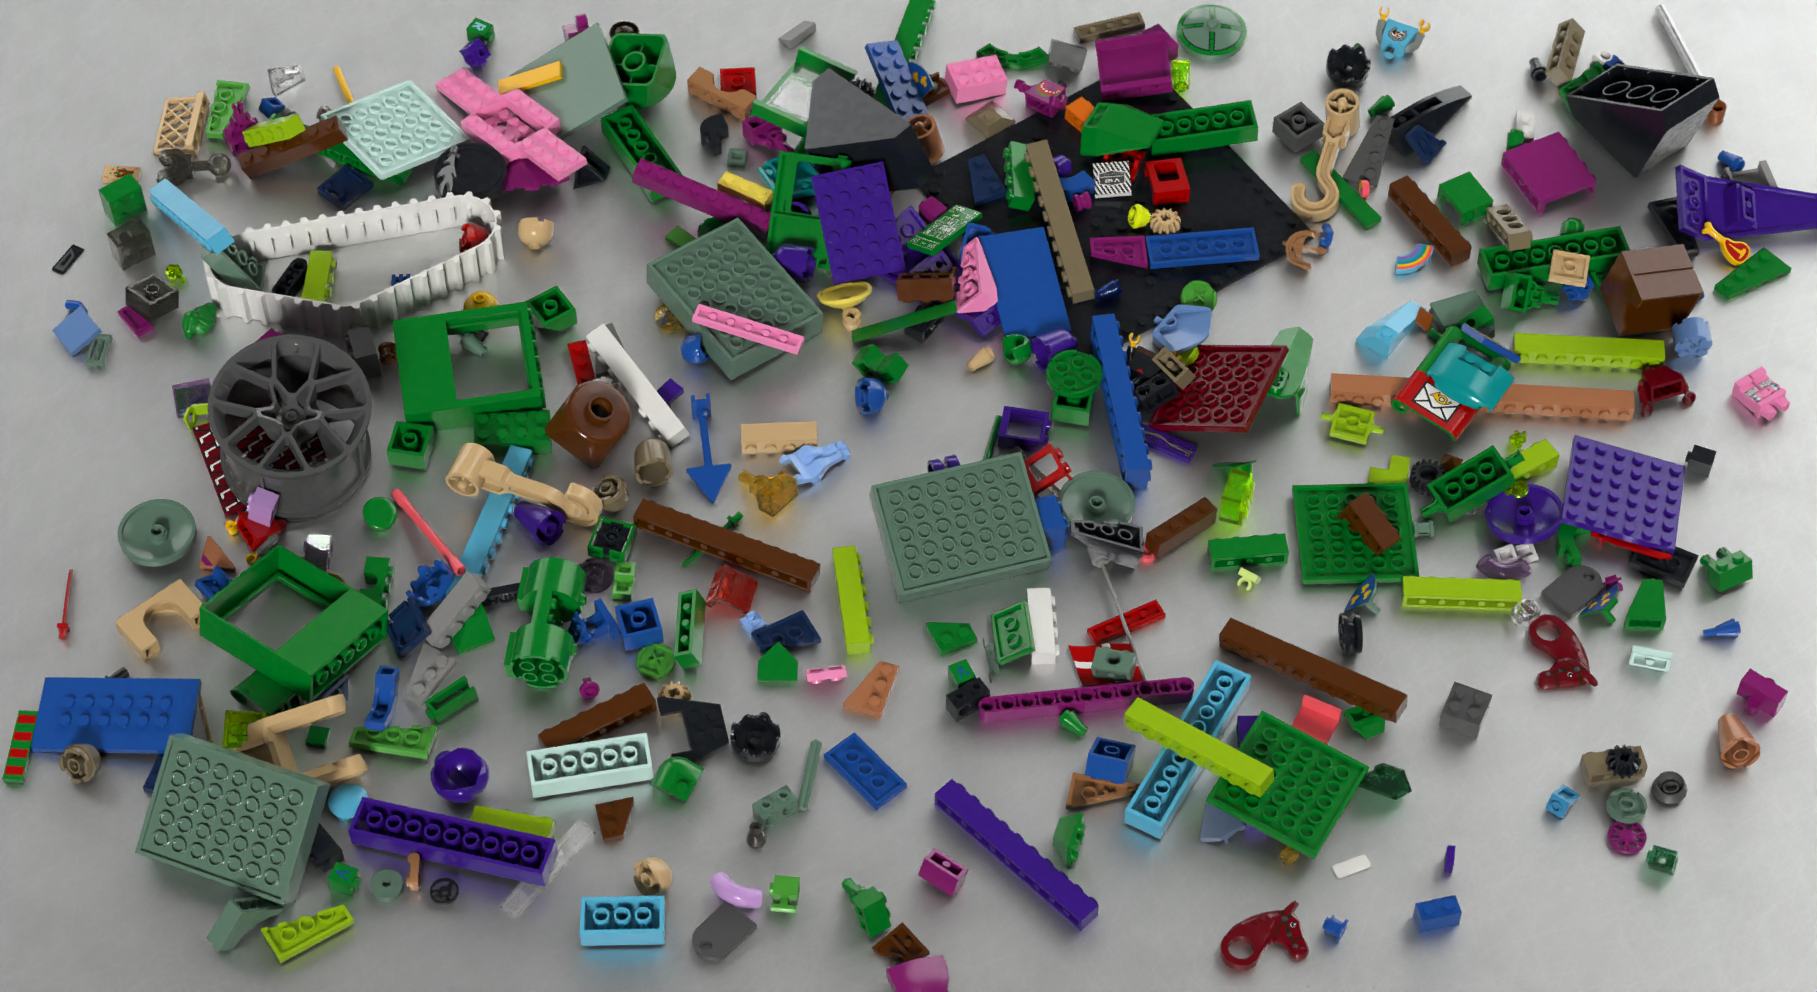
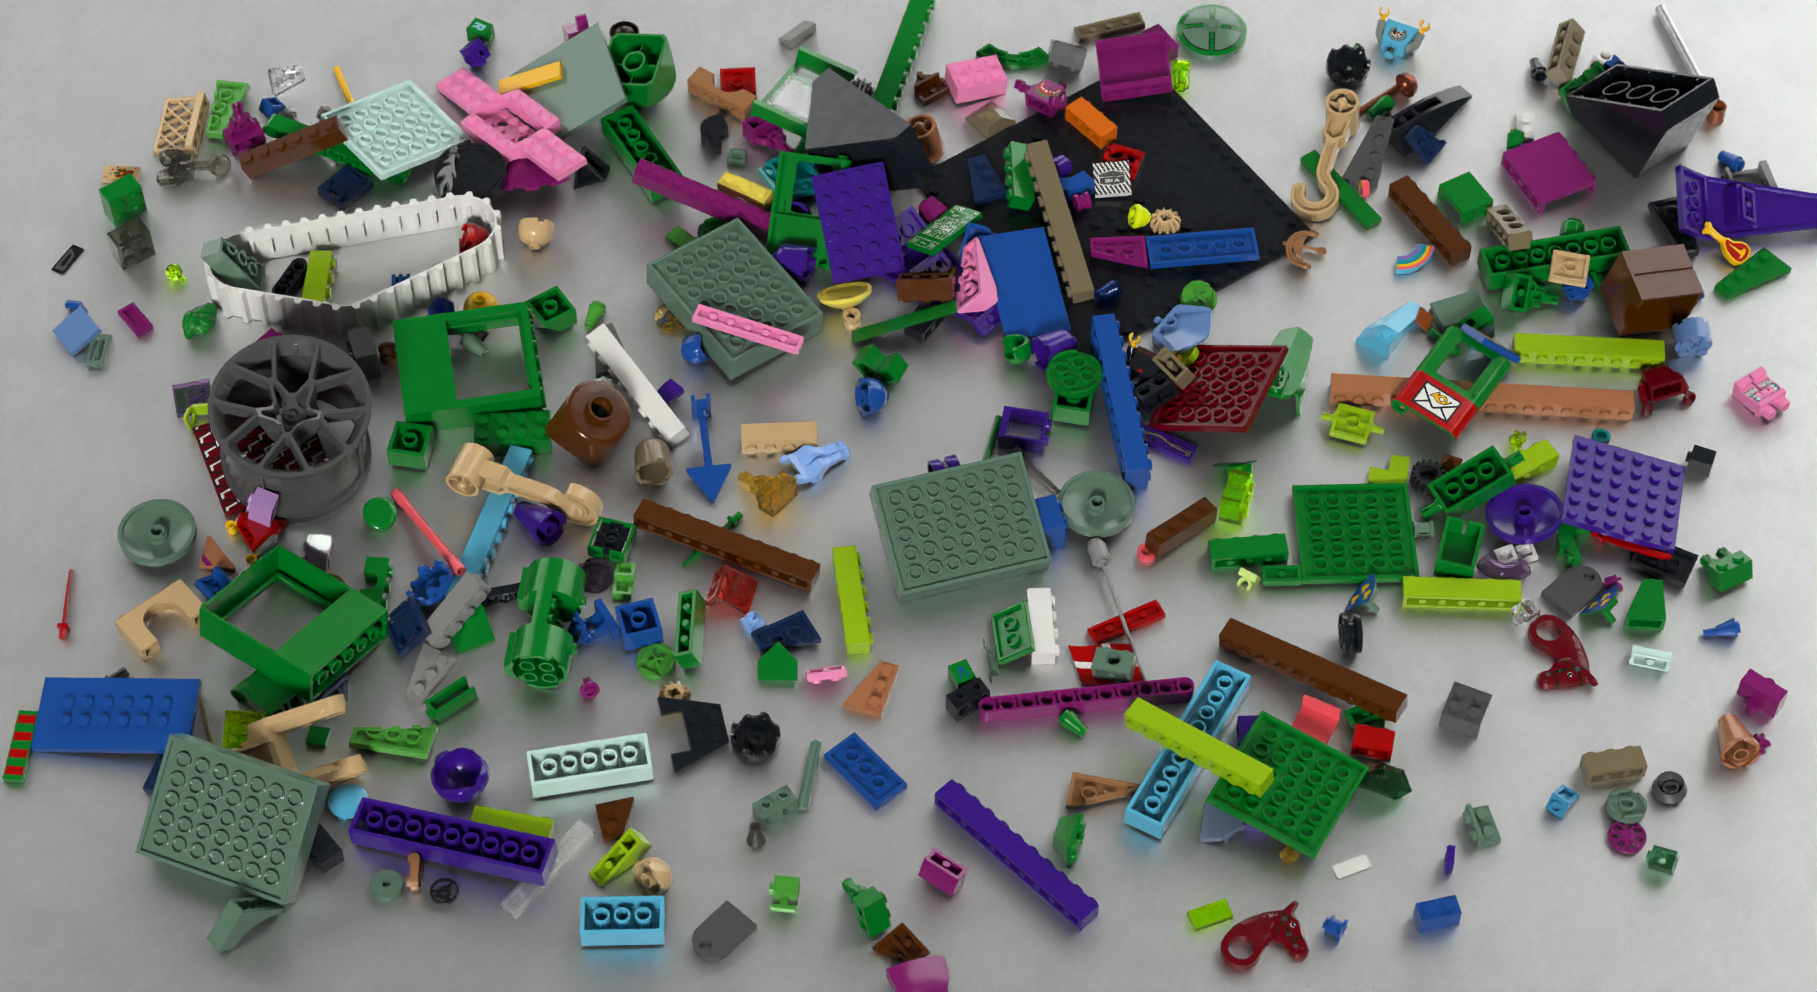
dark tan cone [59,744,101,783] -> none
clear smoke brick [125,273,179,322] -> none
medium azure brick [148,178,235,255] -> none
lime brick [242,114,306,148] -> none
lime wing [260,904,355,964] -> none
green brick [327,862,362,896] -> none
blue arch [365,665,400,731] -> none
reddish brown brick [538,683,657,749] -> none
red plate [567,340,596,385] -> none
dark tan cone [591,474,629,513] -> none
green brick [650,756,704,803] -> none
lavender cylinder [710,872,762,909] -> none
blue plate [864,40,929,121] -> none
blue shield [908,62,938,99] -> none
green wing [926,622,977,656] -> none
tan cone [967,346,995,372] -> none
red window [1024,444,1073,499] -> none
black wedge [1069,519,1144,569] -> none
green wedge [1080,102,1165,156] -> none
blue brick [1085,737,1136,784] -> none
red window [1144,158,1190,205] -> none
green brick [1150,100,1258,156] -> none
dark grey brick [1272,102,1324,153] -> none
blue arm [1319,223,1334,247] -> none
reddish brown wedge [1337,492,1401,556] -> none
teal slope [1426,343,1514,411] -> none
clear neon green piece [1505,480,1529,498] -> none
black gear [1605,744,1641,779] -> none
none -> clear blue brick [427,295,455,315]
none -> bright green cone [584,301,606,329]
none -> lime slope [589,828,652,888]
none -> clear neon green tile [1187,899,1234,932]
none -> green plate [1261,565,1302,586]
none -> red brick [1350,724,1396,762]
none -> copper piece [1360,73,1418,115]
none -> green piece [1433,516,1485,578]
none -> sand green bracket [1462,803,1501,848]
none -> teal tile [1591,428,1611,444]
none -> magenta plate [1753,733,1771,755]

